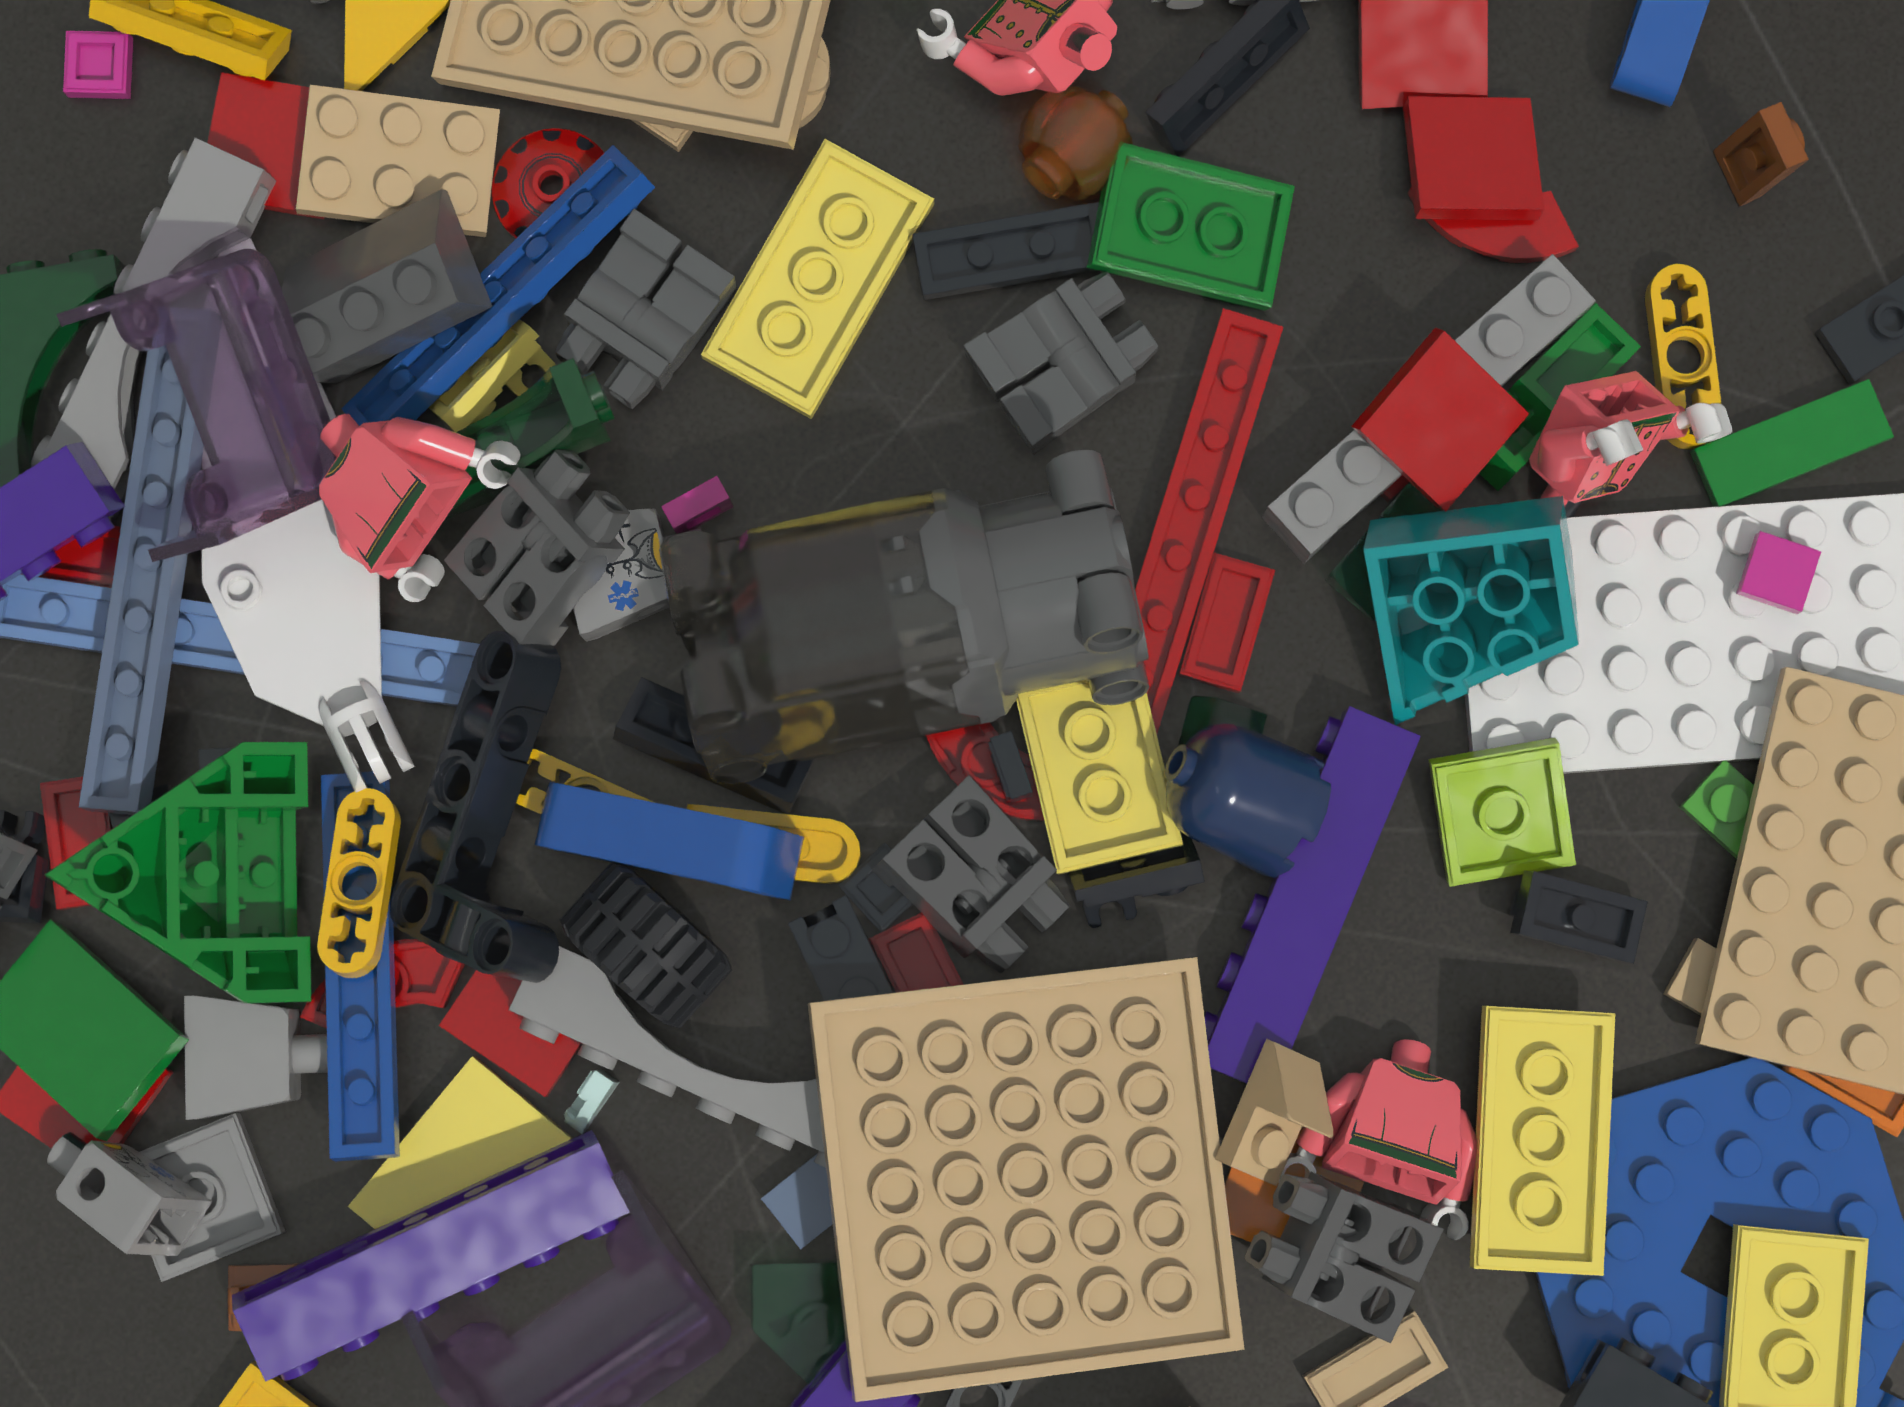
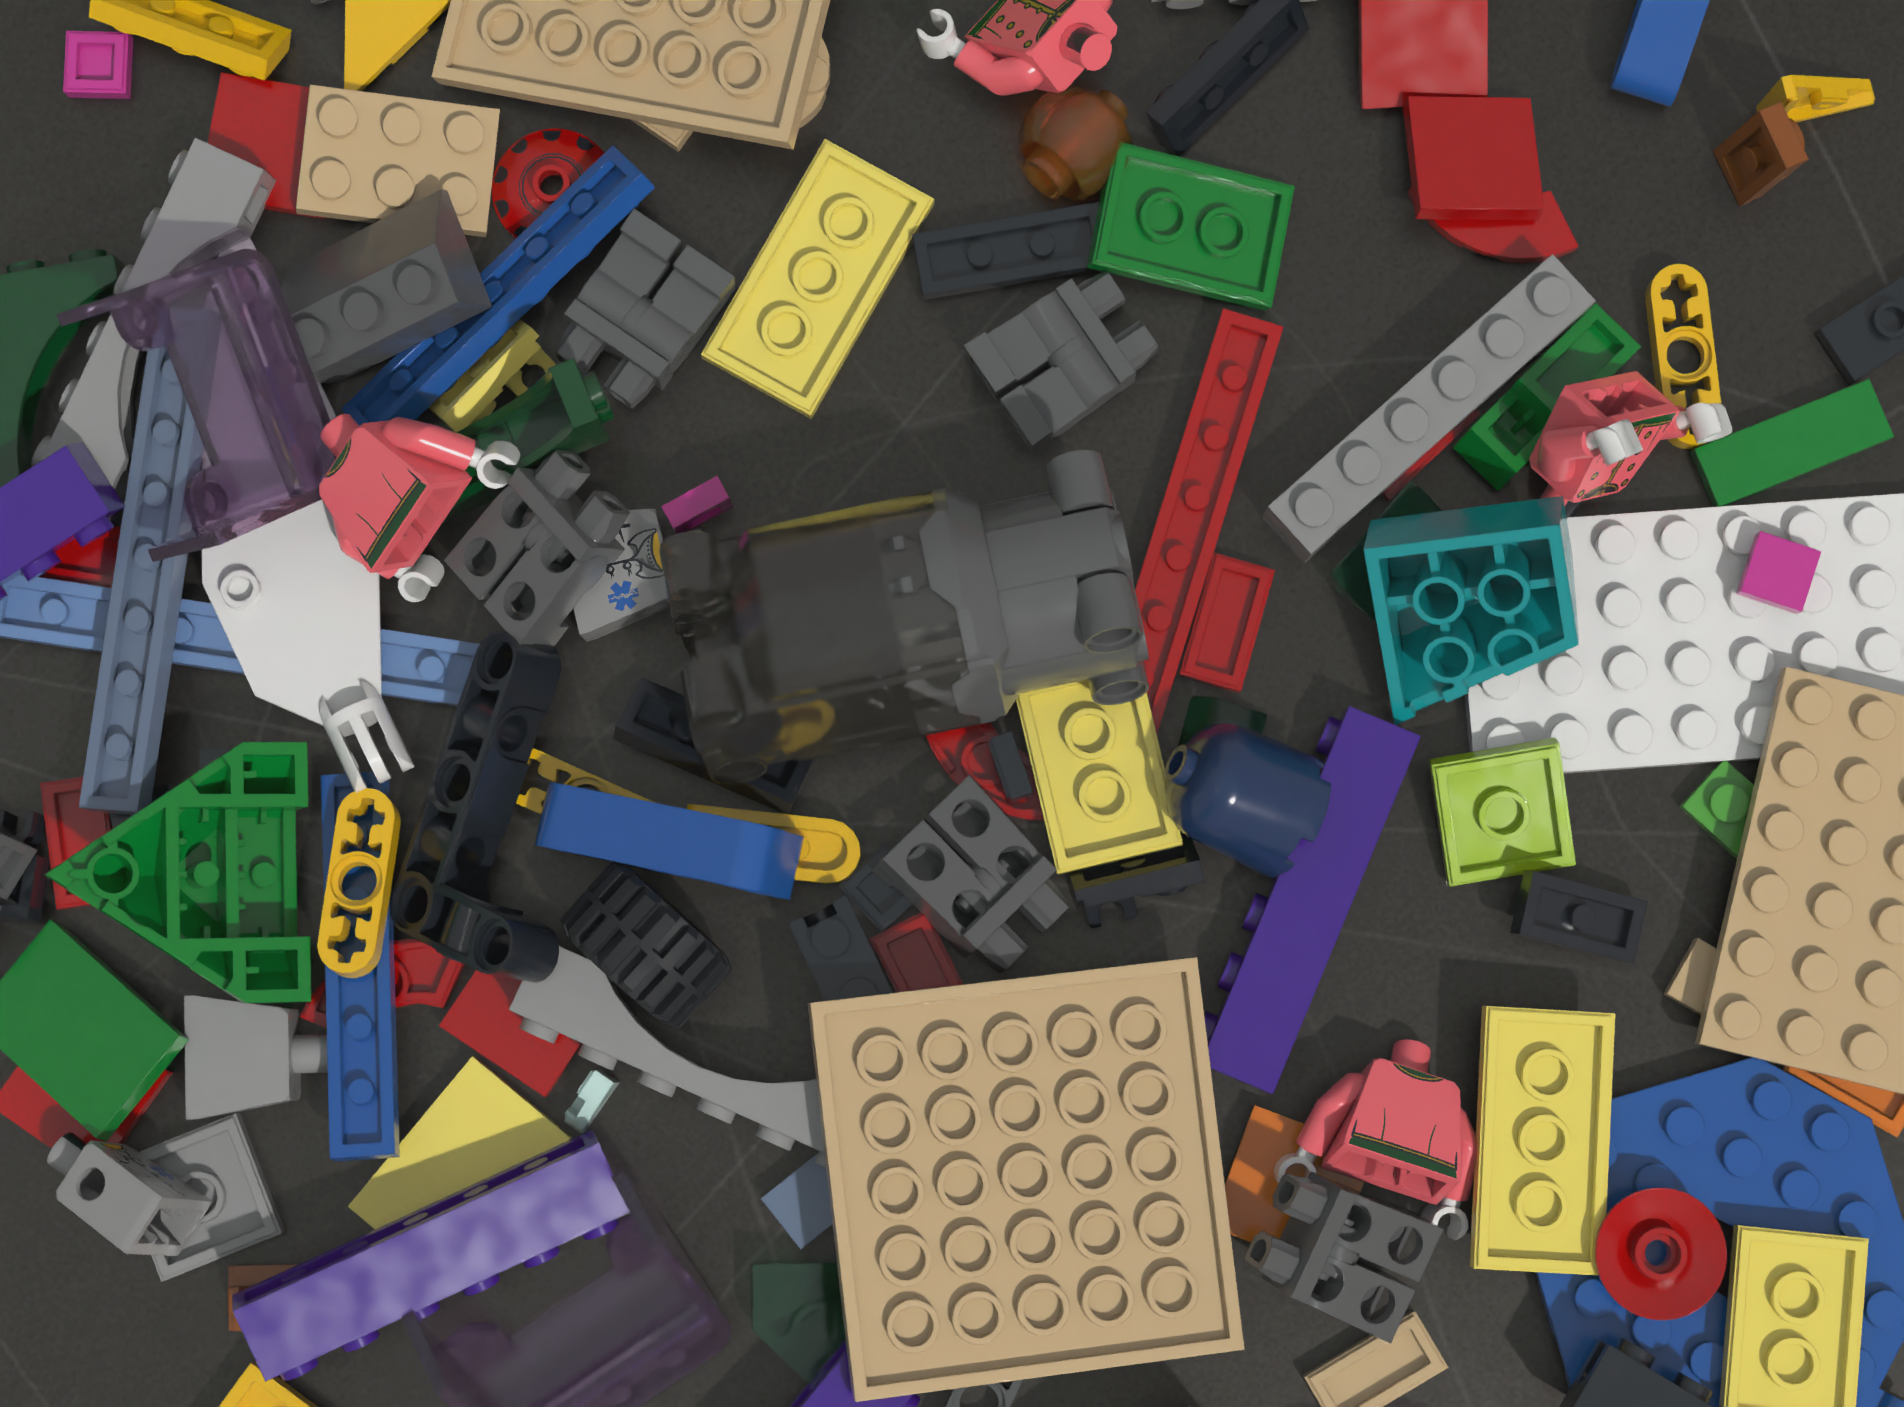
tan slope [1215,1039,1333,1186] -> none
red tile [1351,328,1529,512] -> none
none -> red dish [1594,1188,1727,1320]
none -> yellow tile [1756,75,1875,123]

